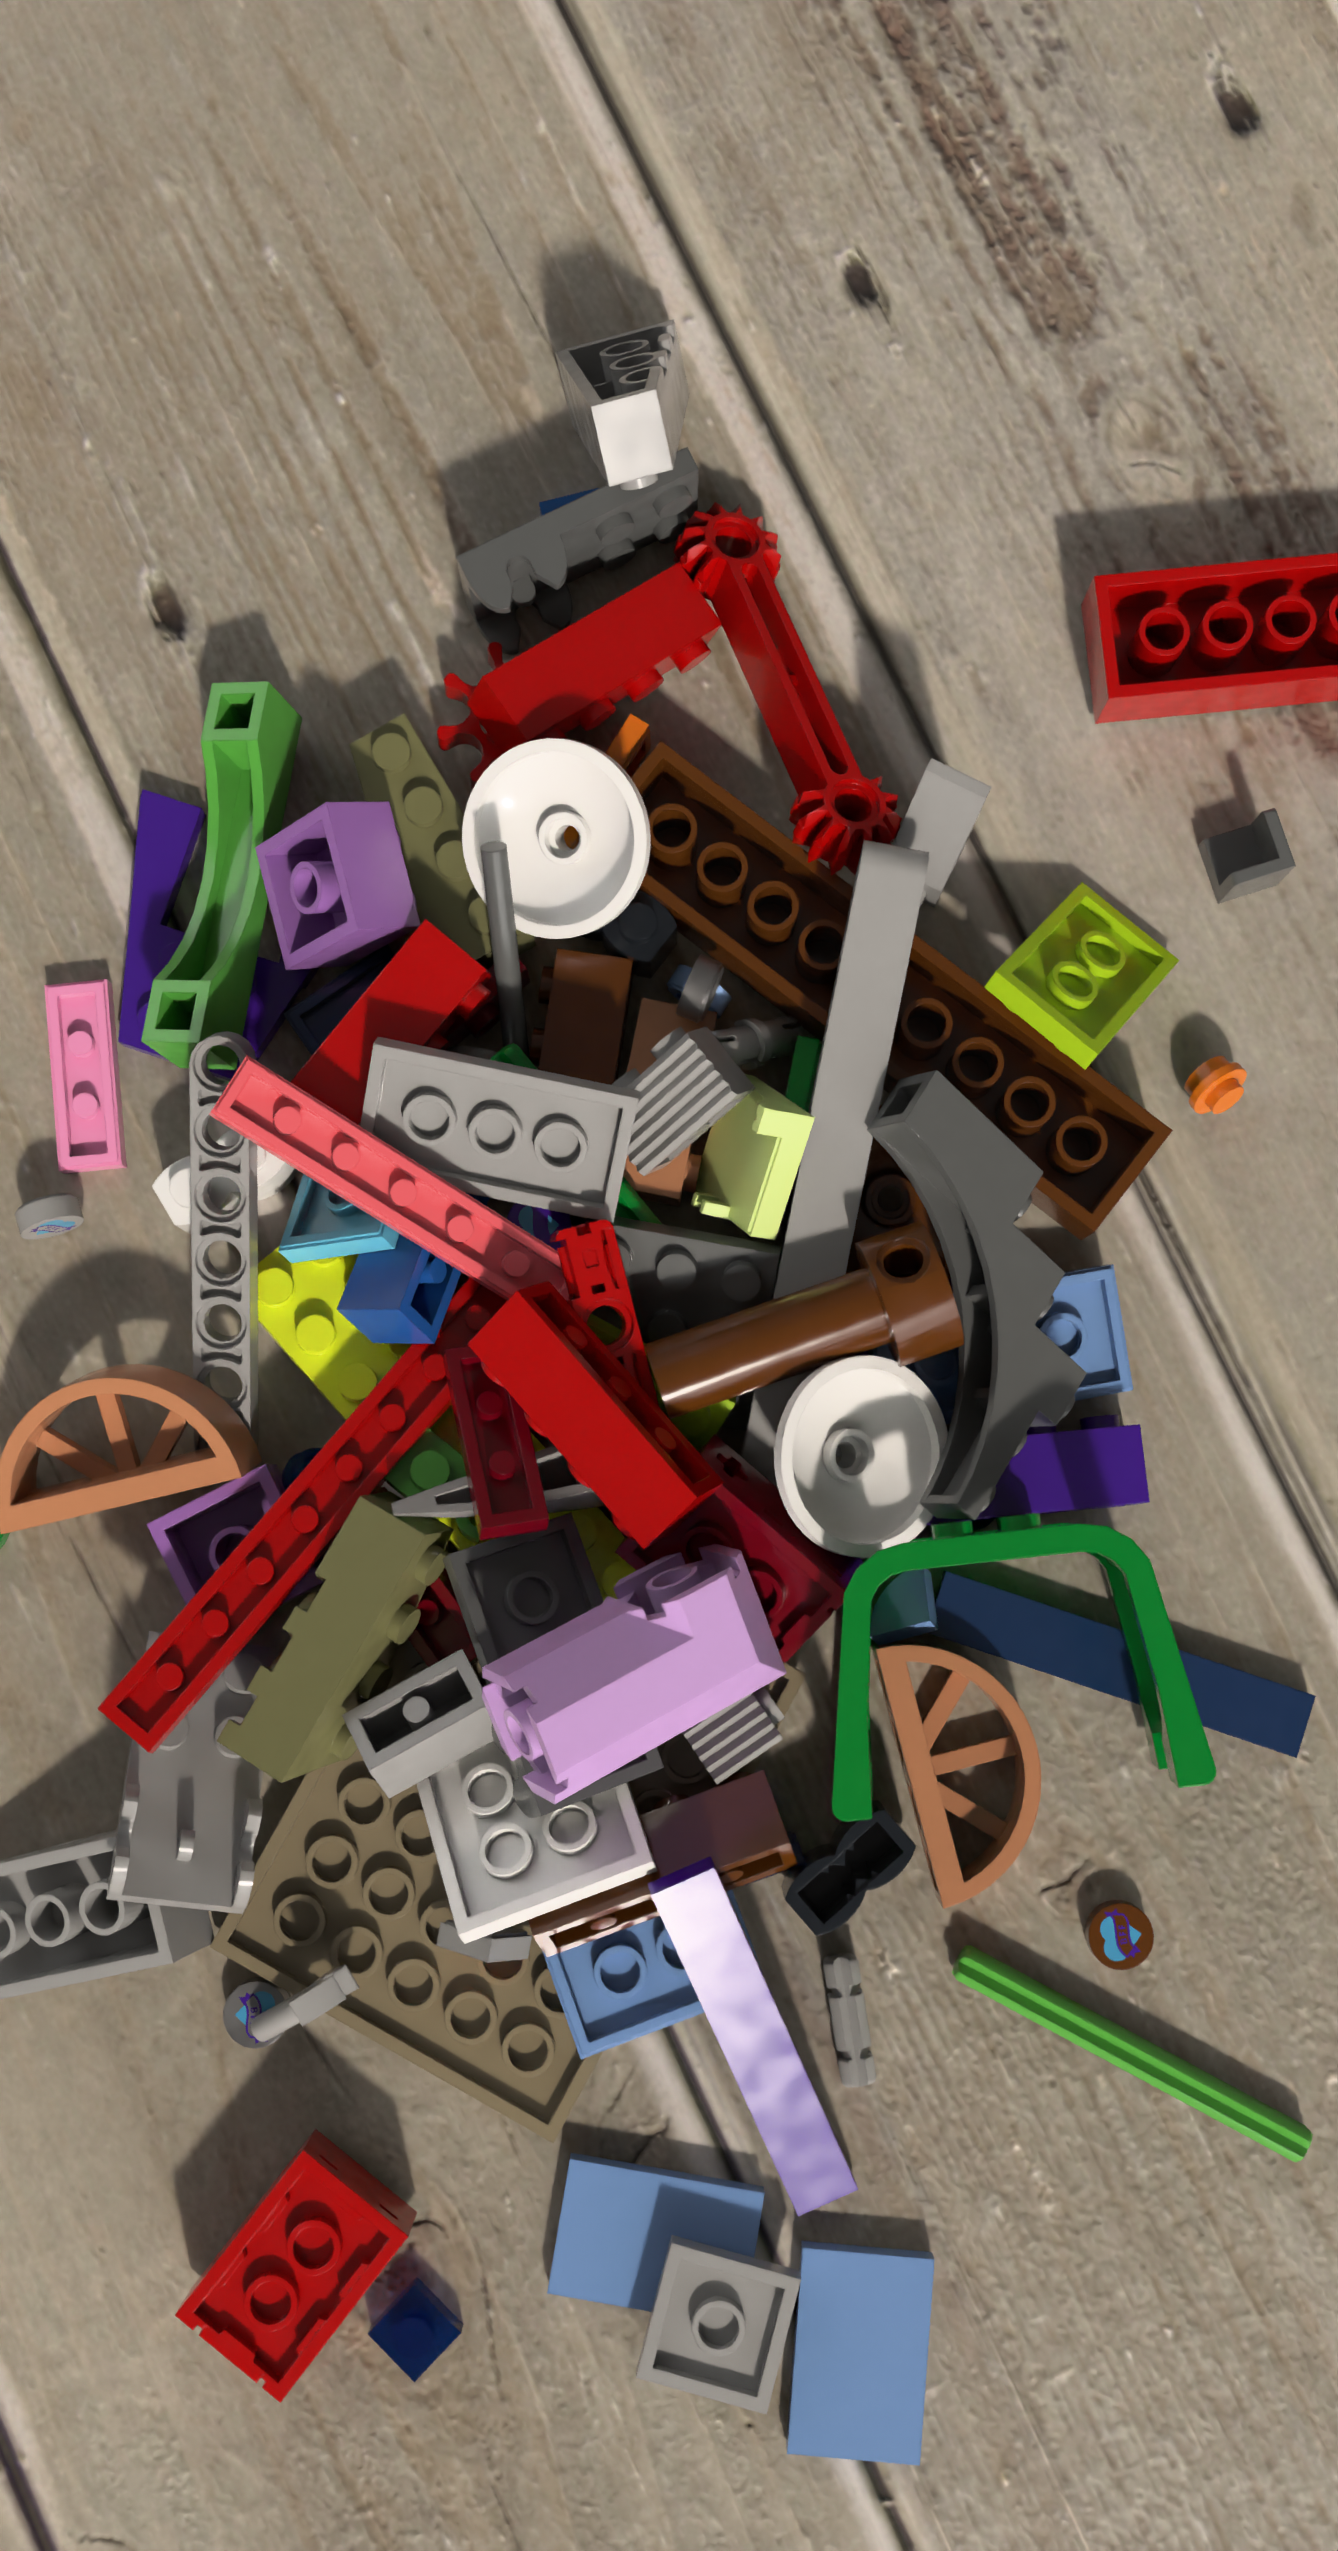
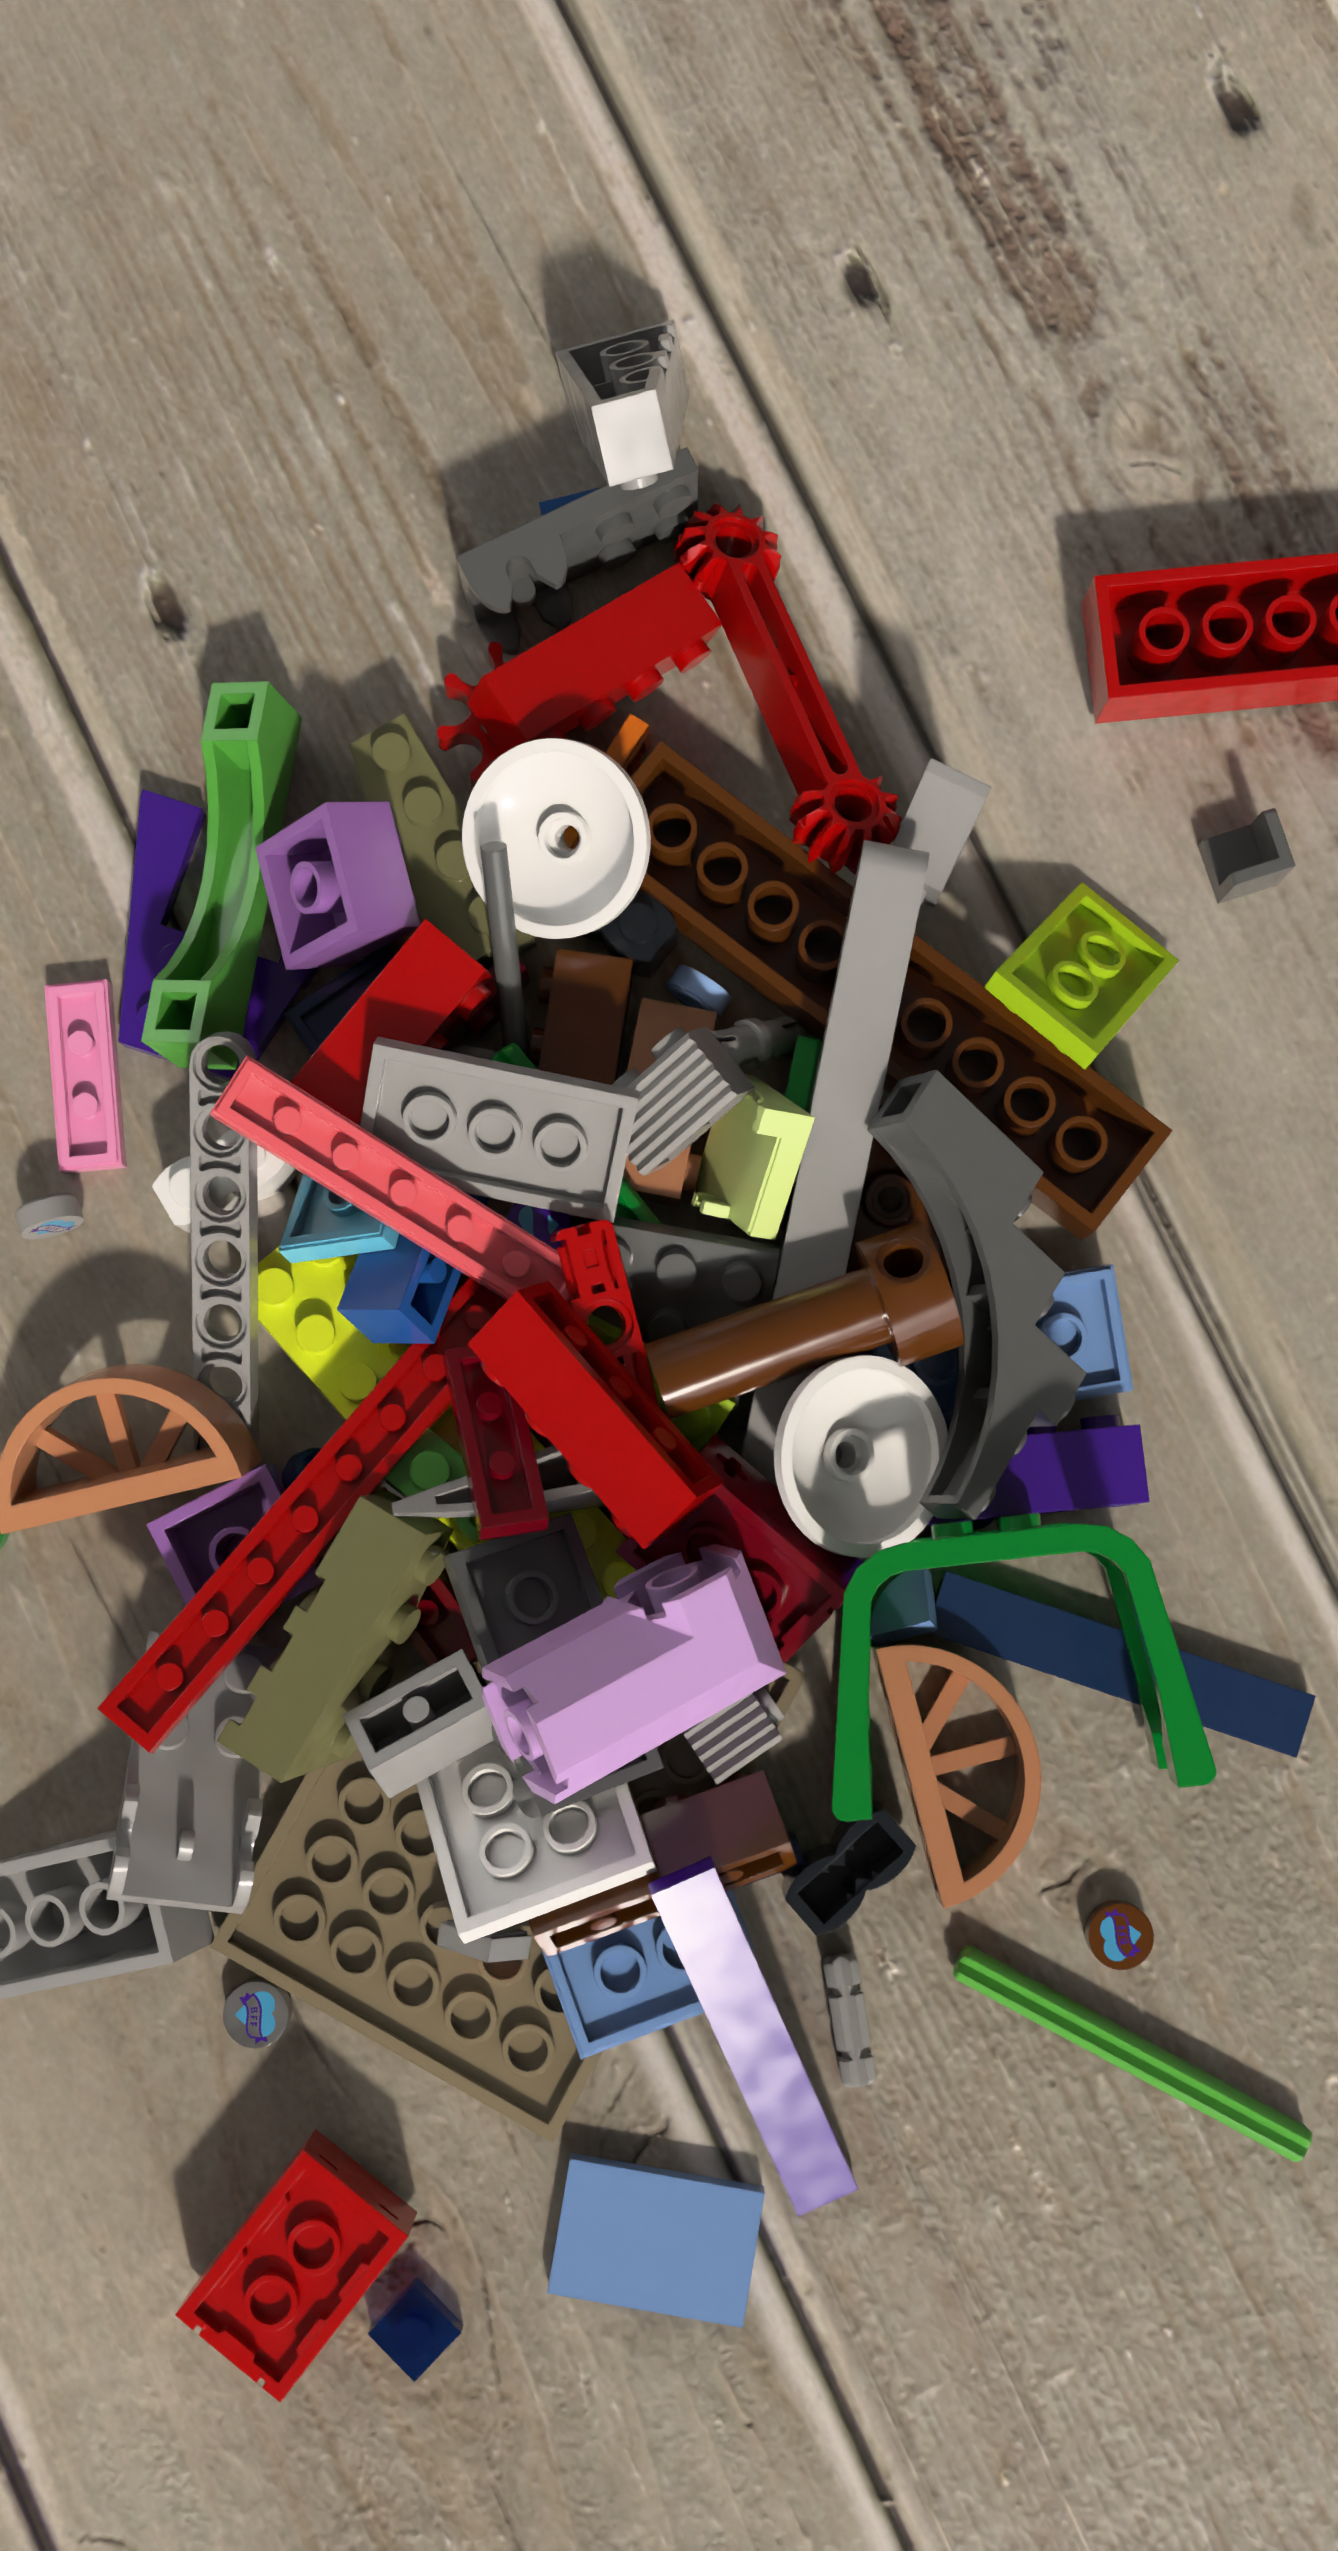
light grey bar [251,1964,360,2042] -> none
light grey plate [636,2235,801,2415] -> none
flat silver tile [676,954,724,1023] -> none
medium blue tile [786,2241,935,2466] -> none
orange plate [1184,1056,1247,1114] -> none

